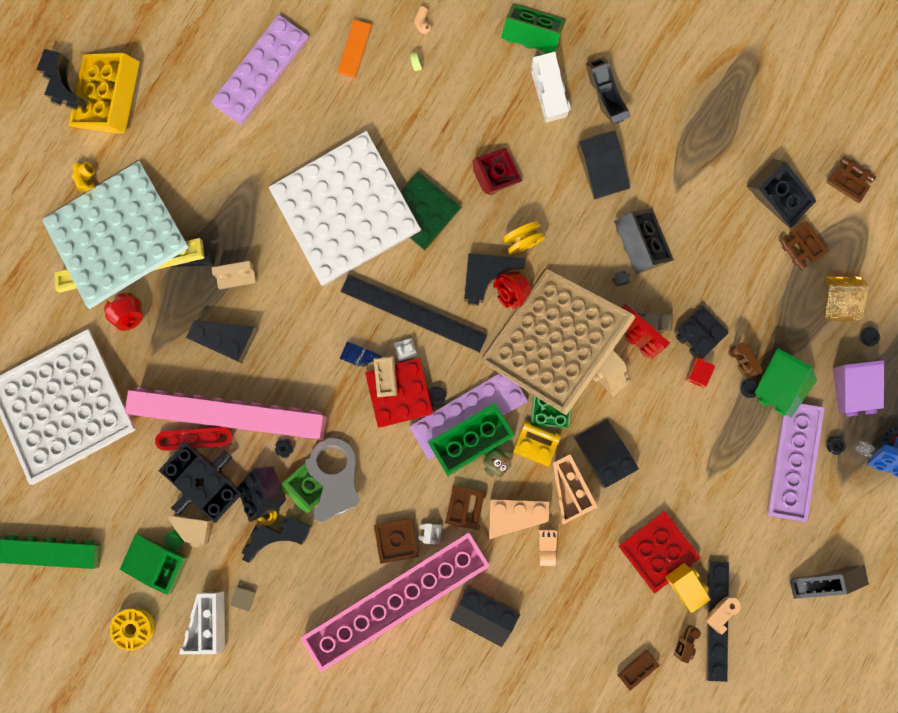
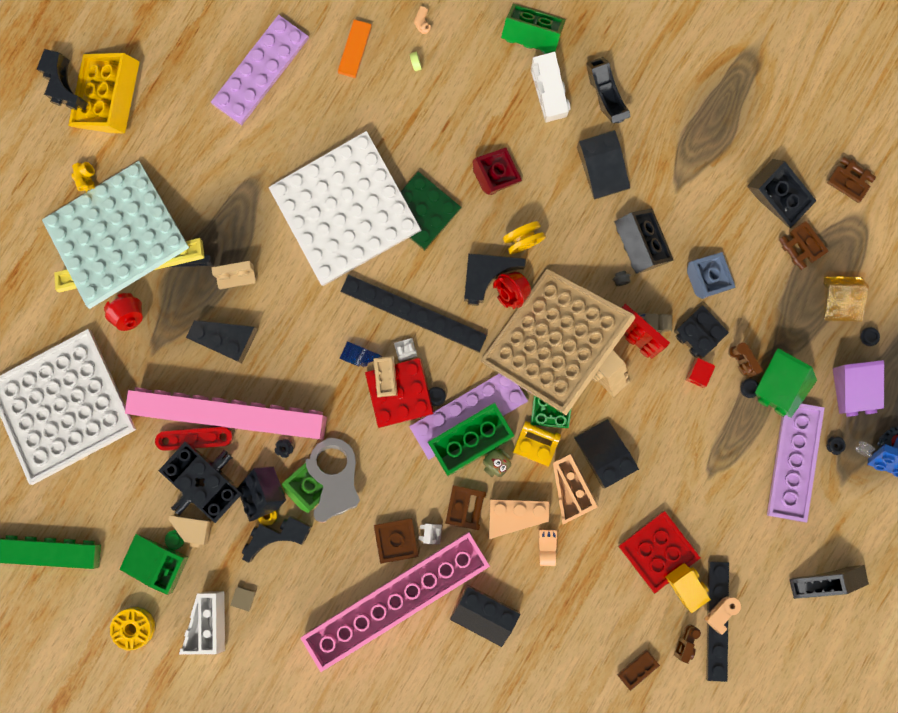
none -> sand blue slope [687,252,736,299]

